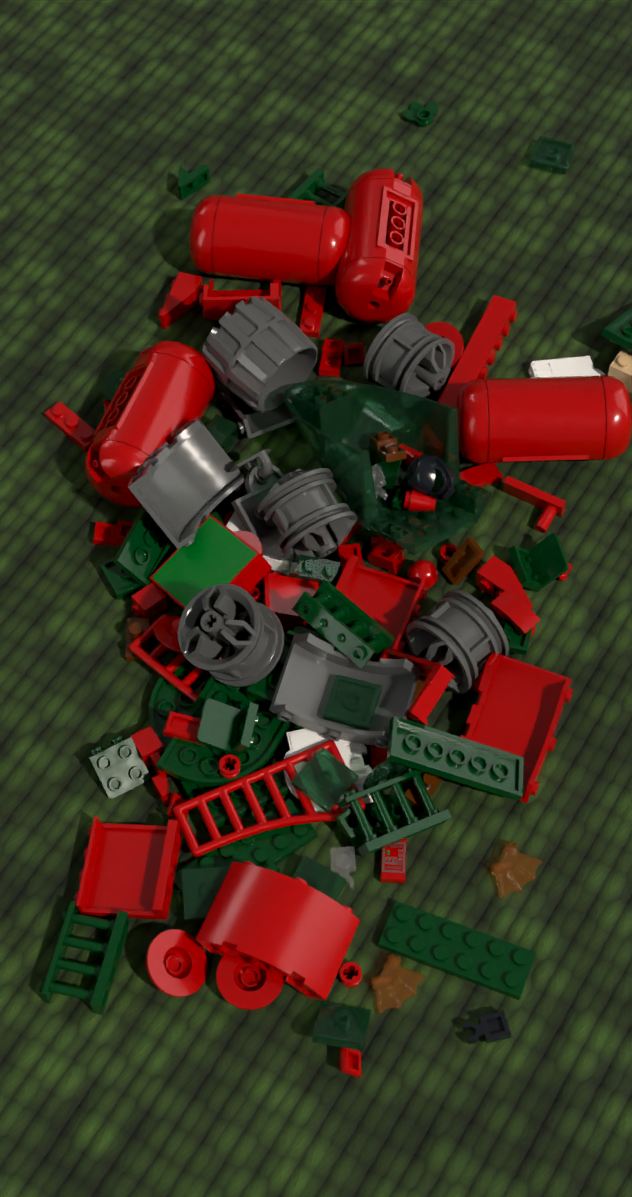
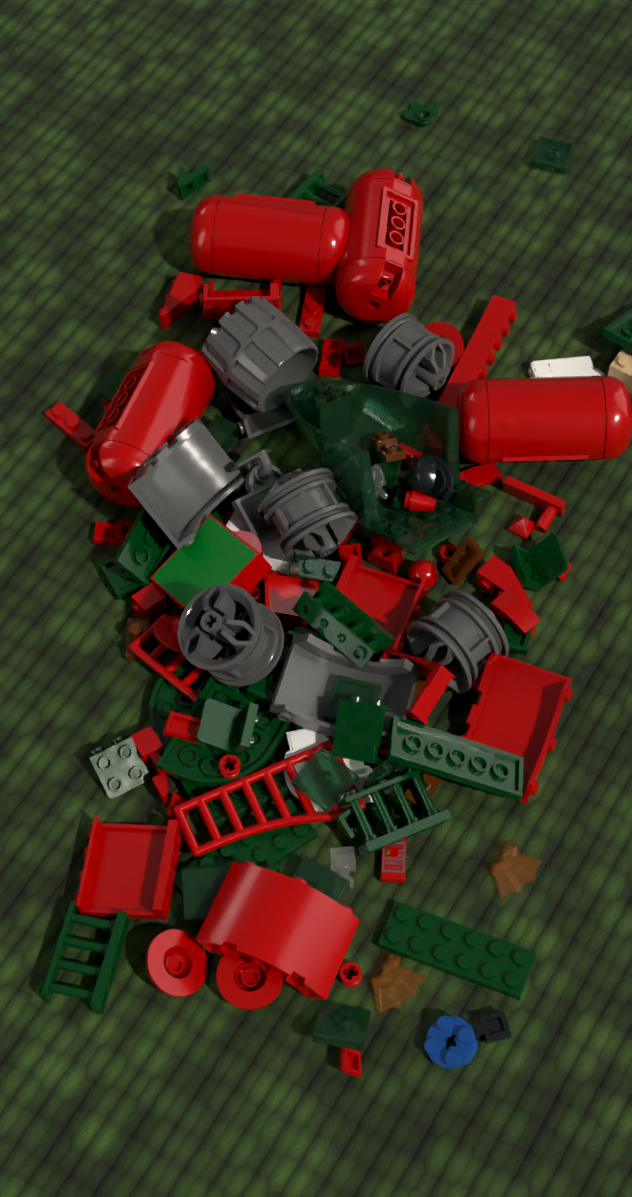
none -> dark green panel [331,696,392,764]
none -> blue plate [424,1015,478,1070]
none -> red slope [507,514,536,540]

